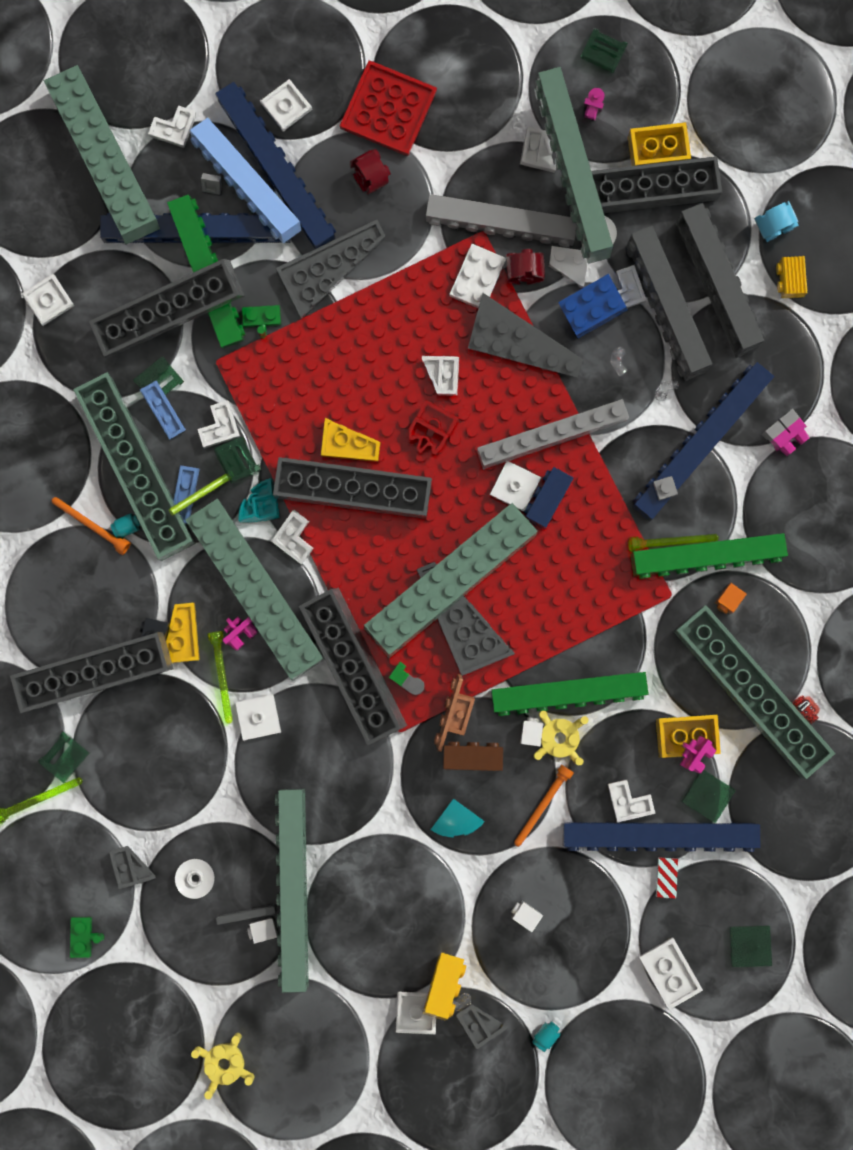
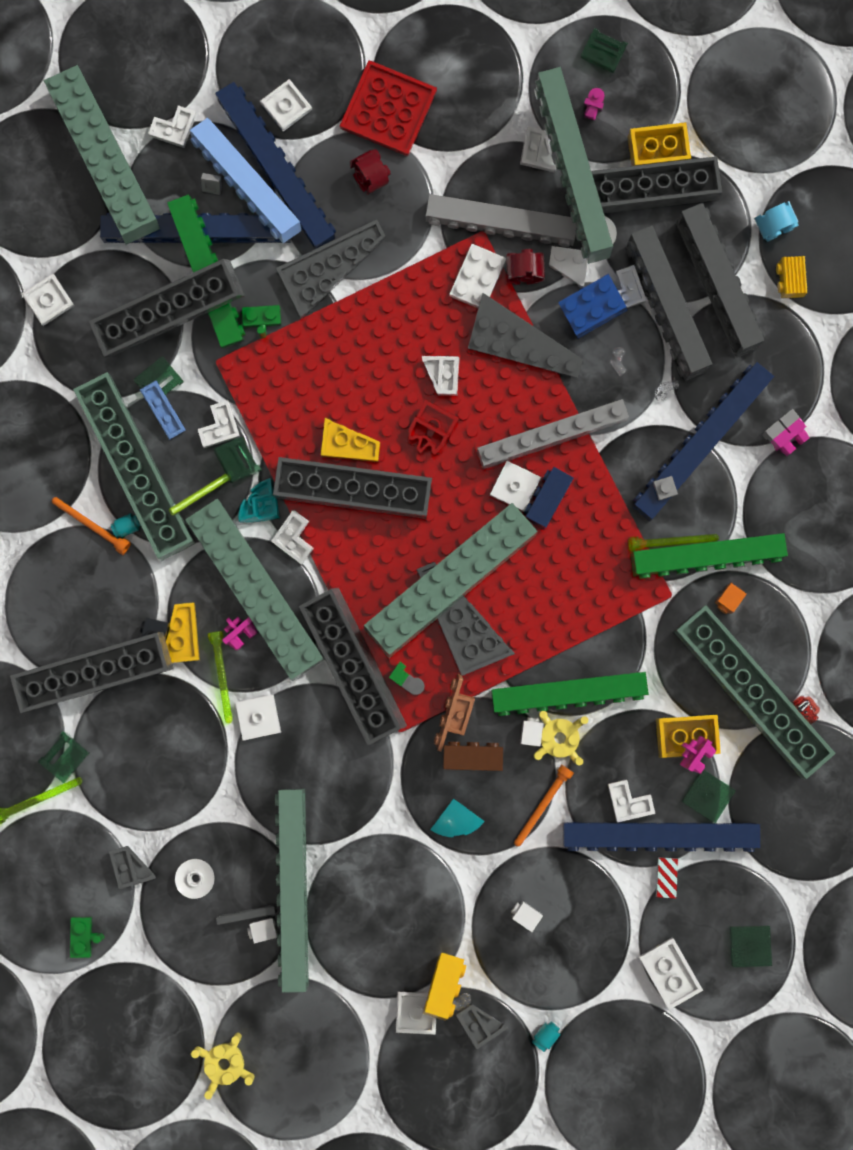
medium blue tile [173,465,200,525] -> none

